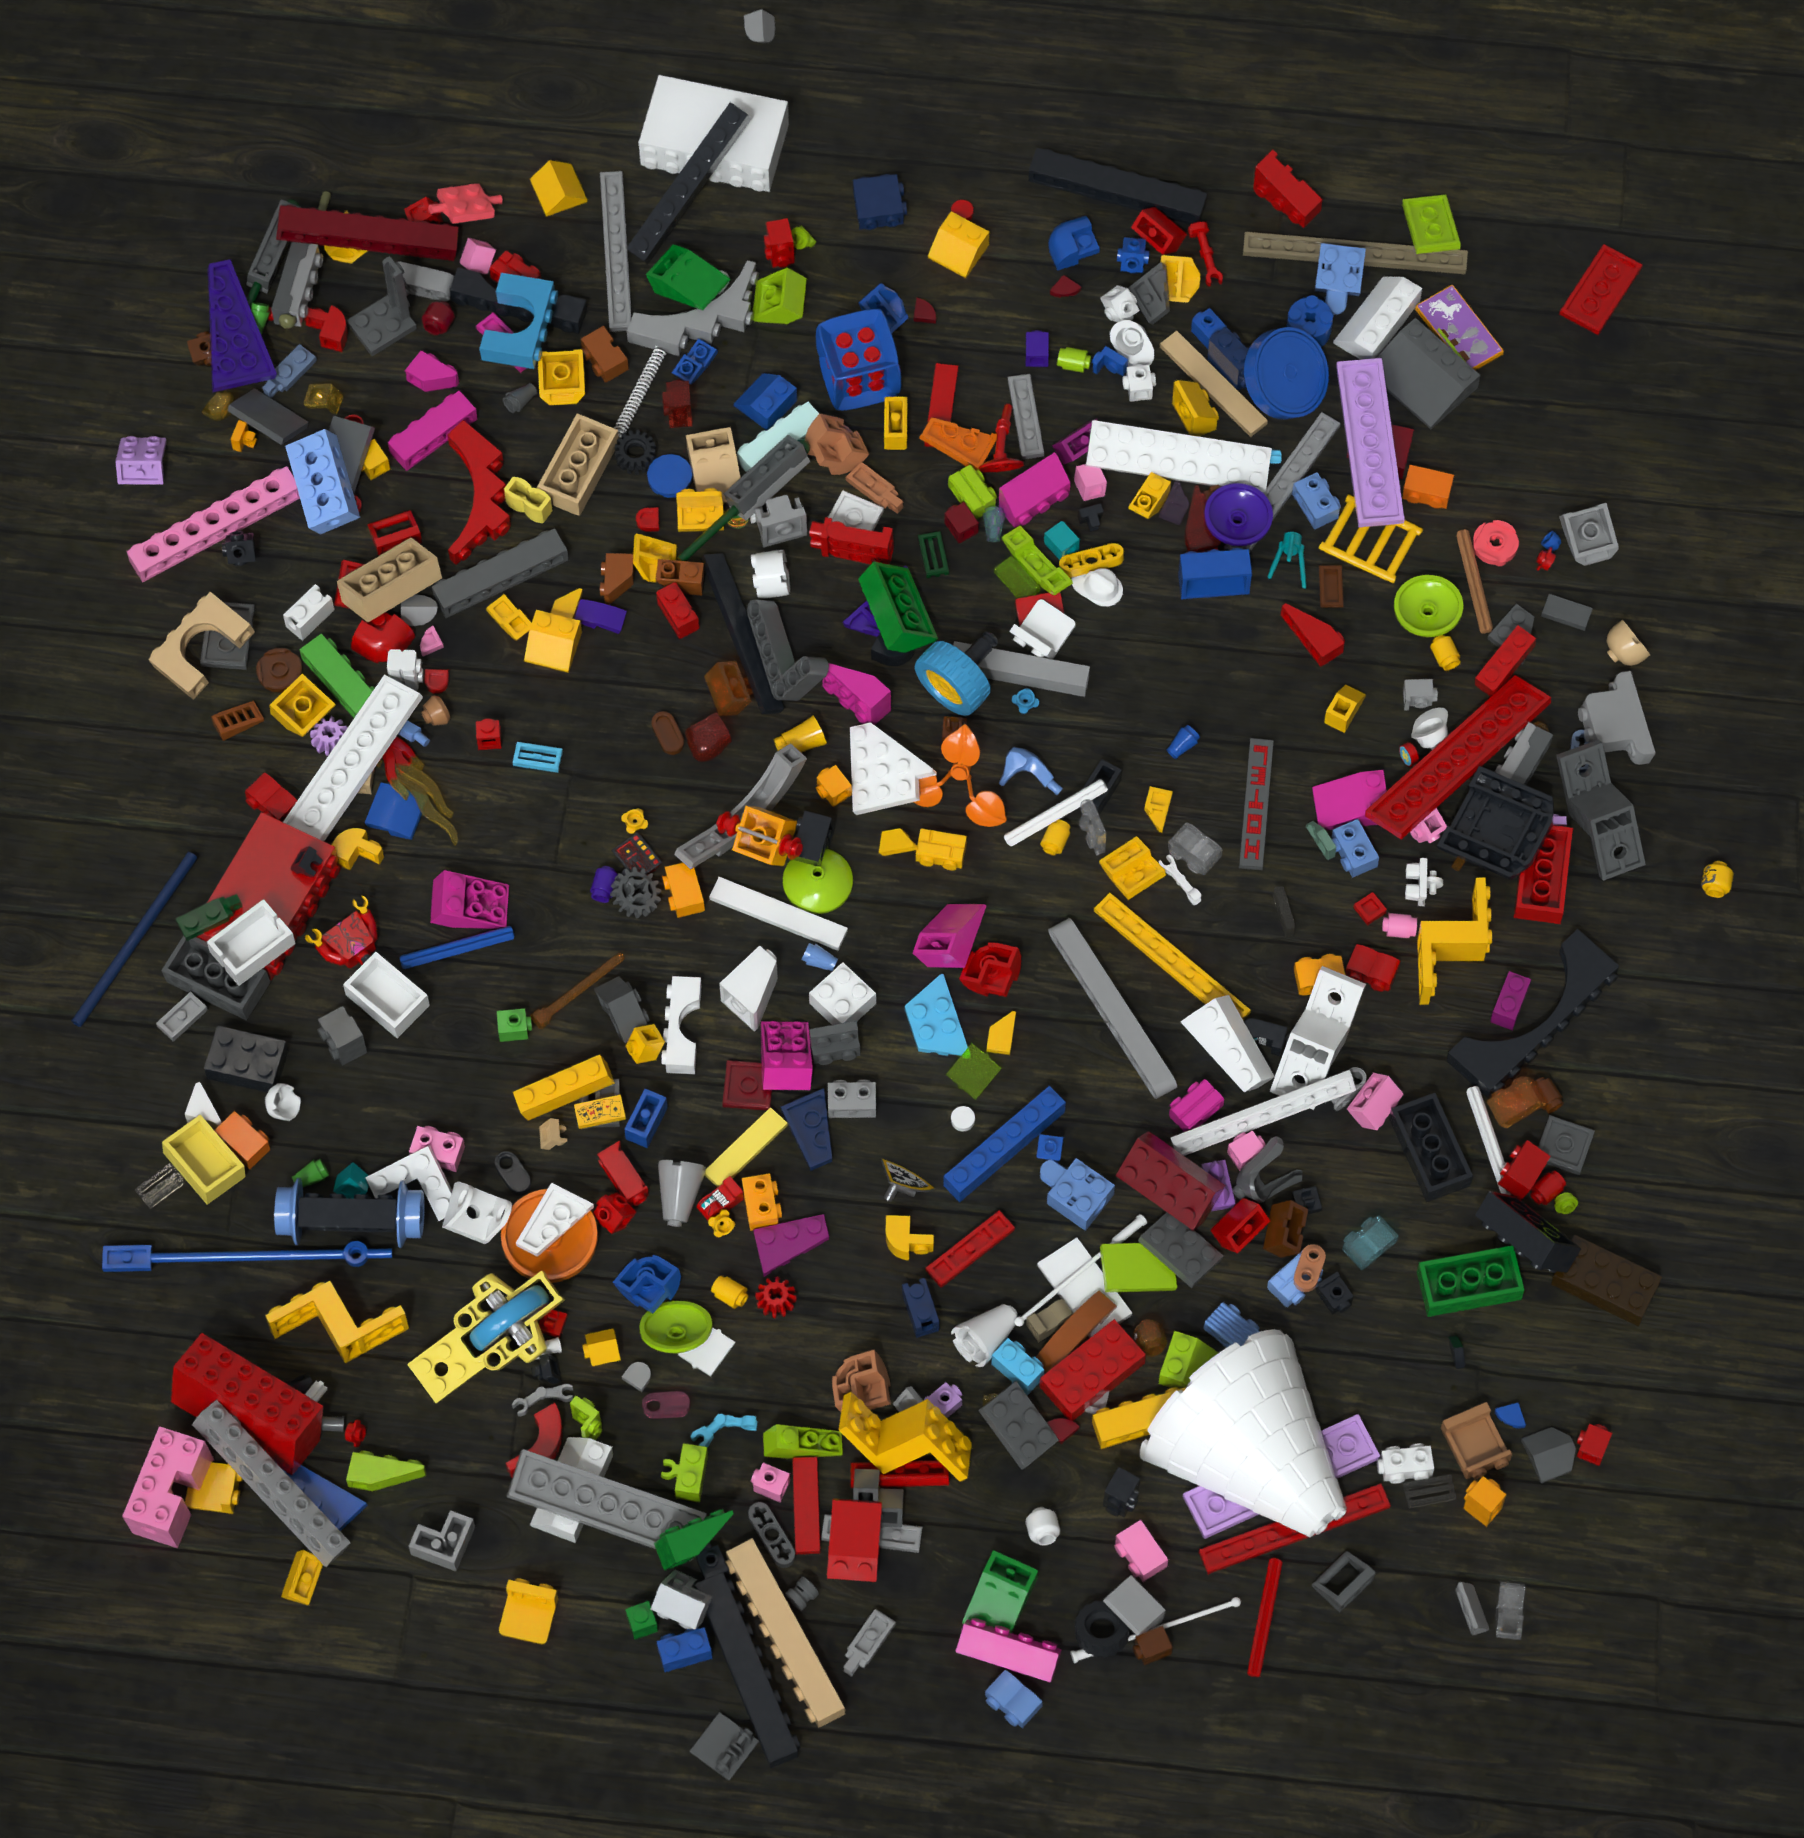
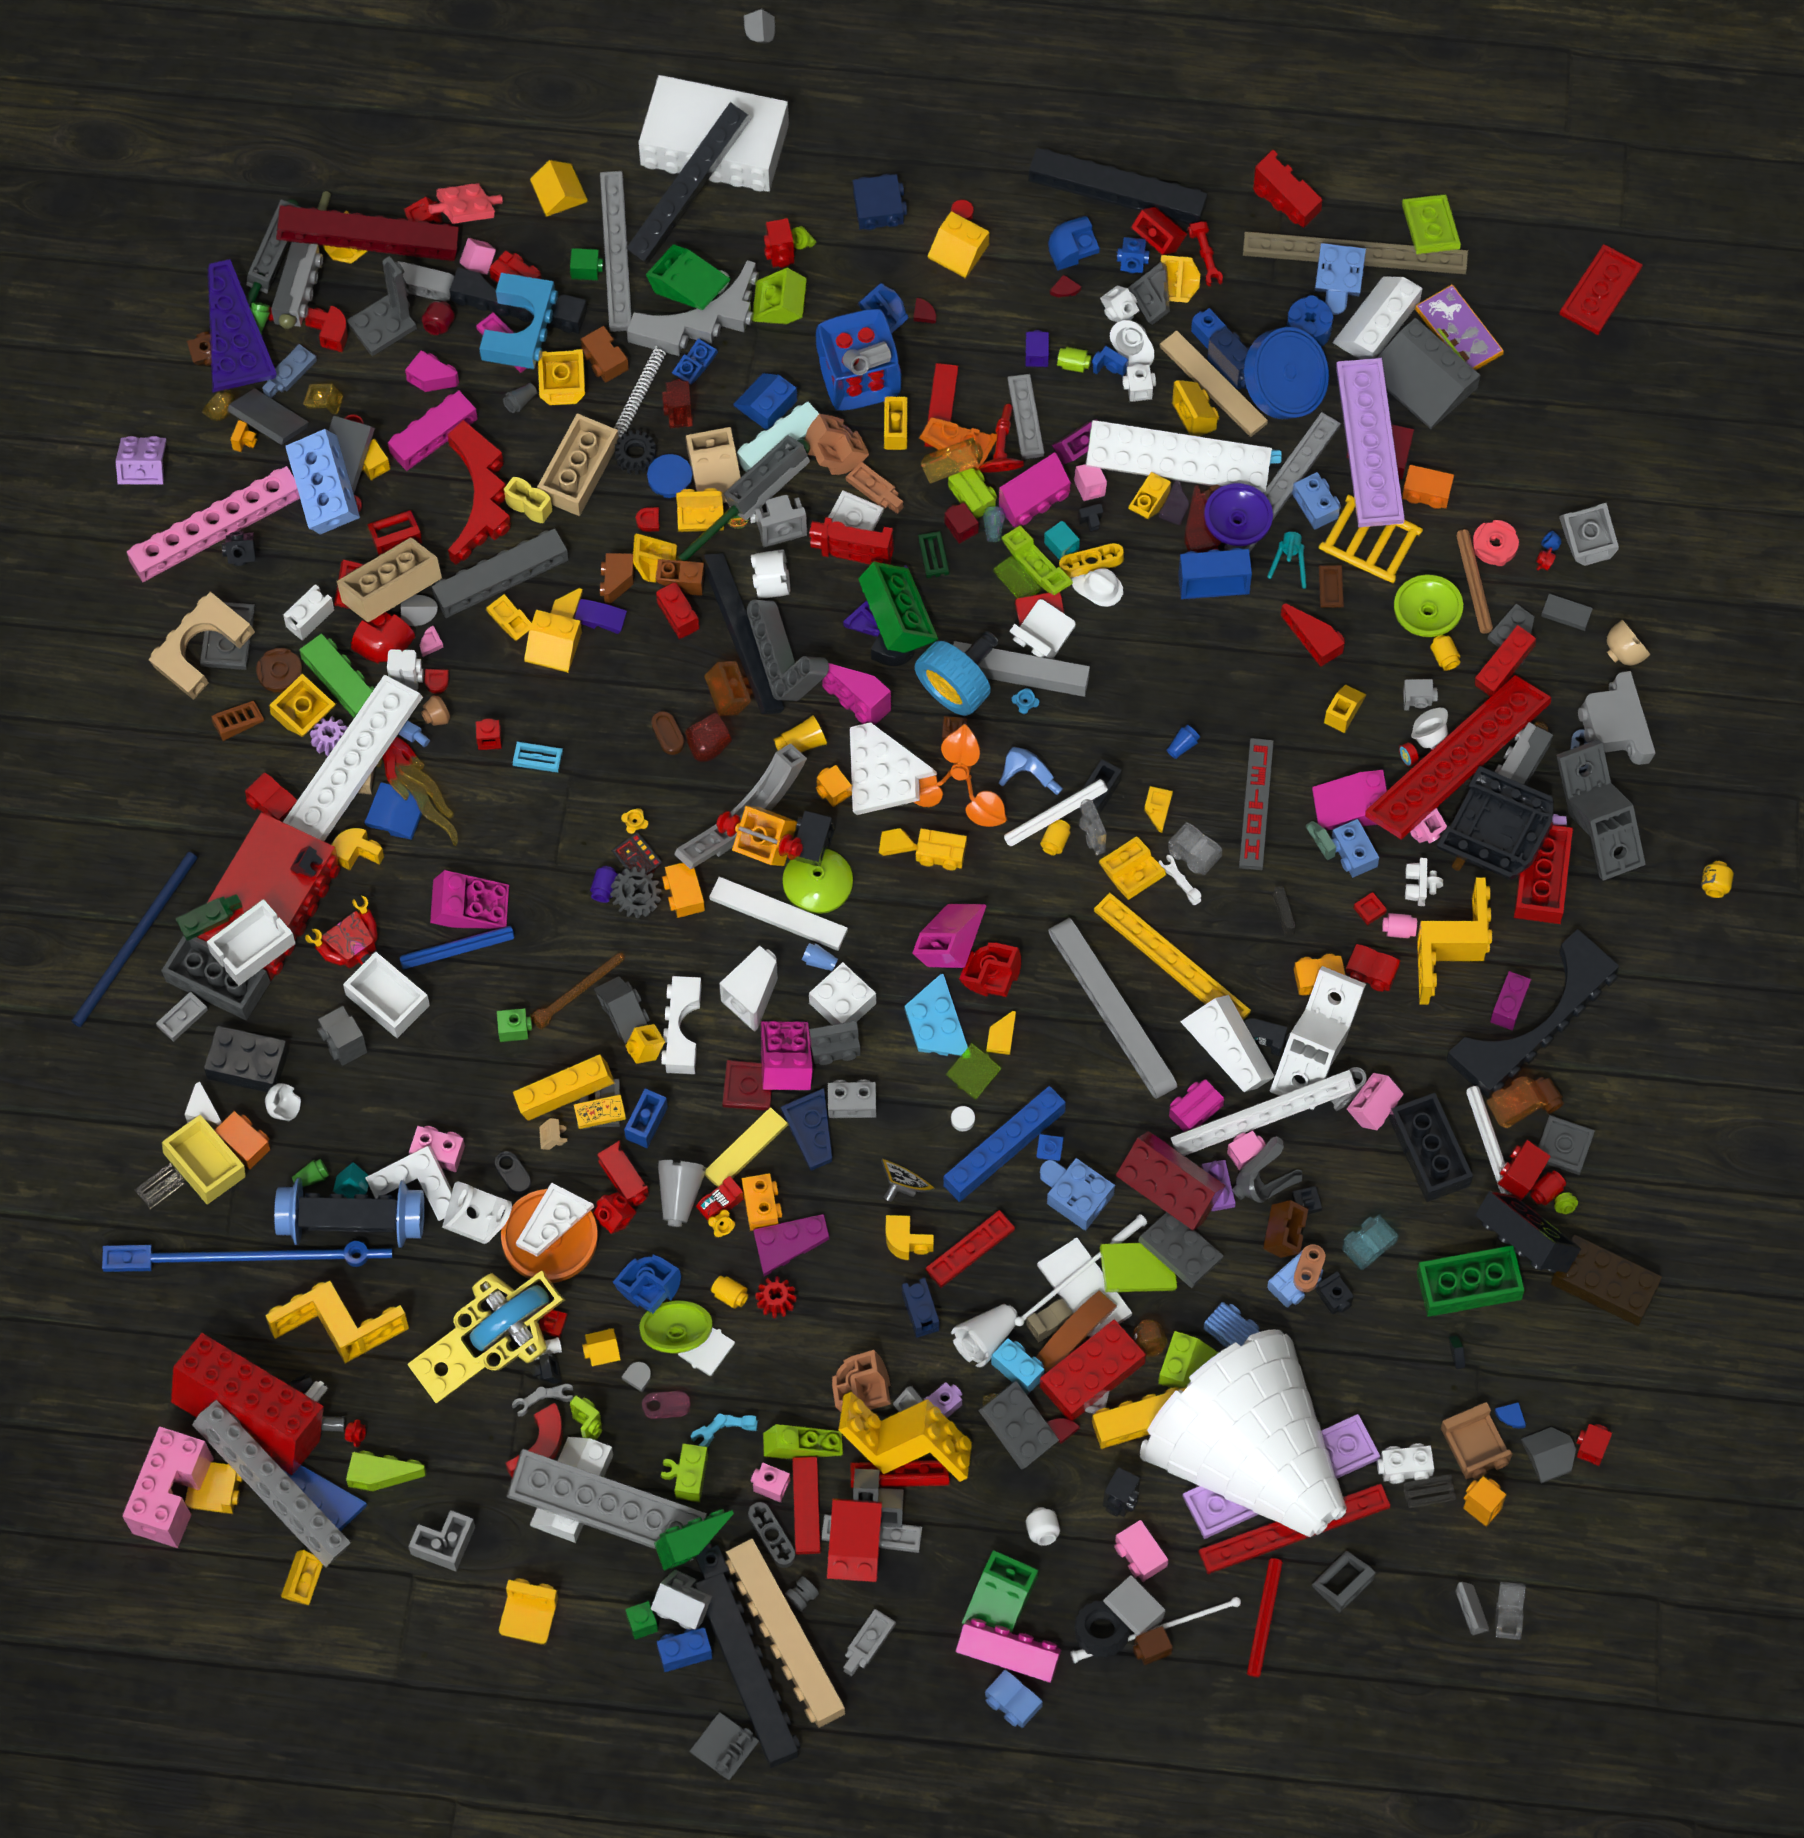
red brick [1210,1198,1270,1254] -> none
none -> green brick [570,248,603,280]
none -> light grey piece [843,341,892,375]
none -> clear yellow brick [921,438,983,483]

